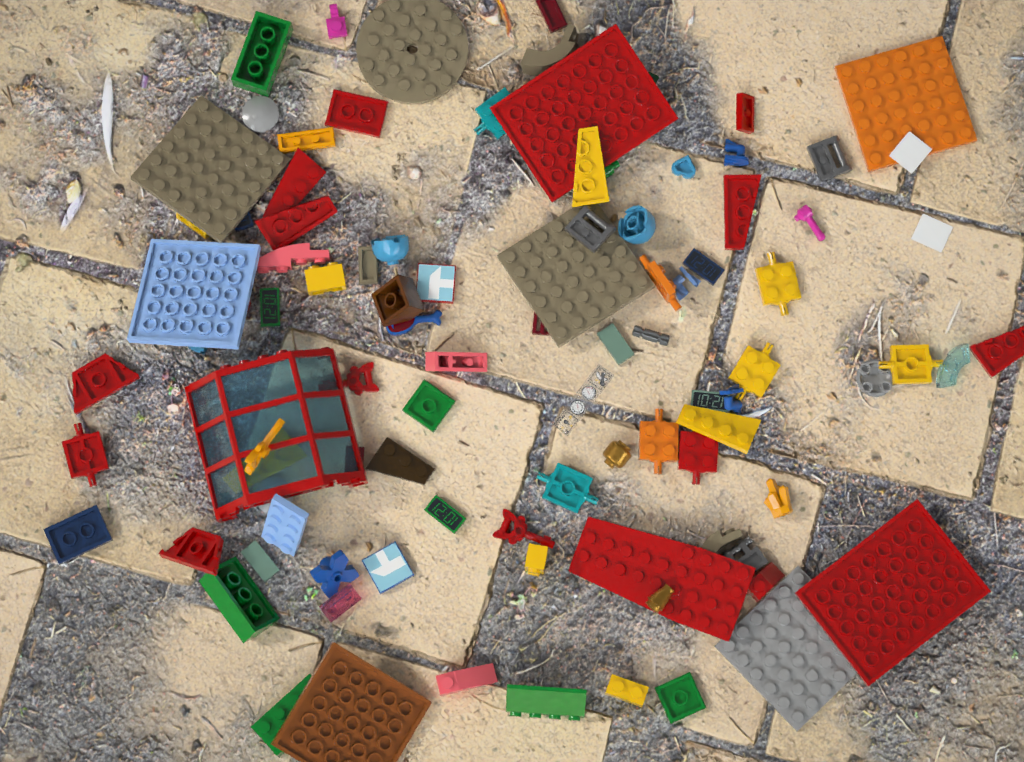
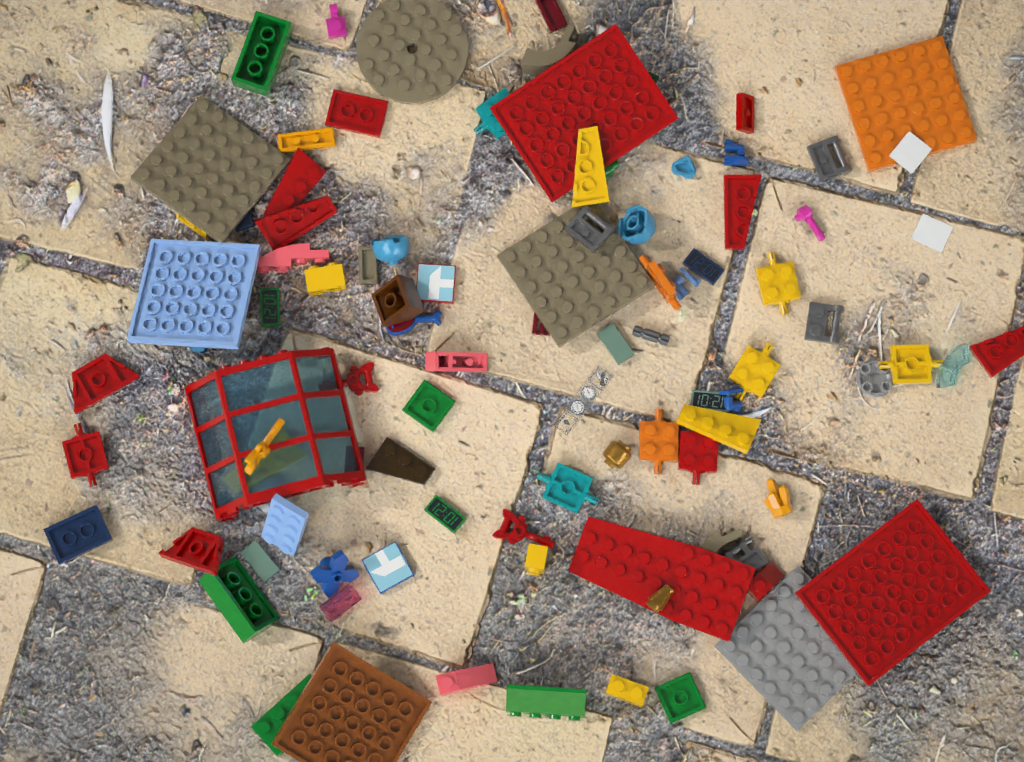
light grey dish [242,96,280,133] -> none
none -> flat silver plate [804,302,844,345]

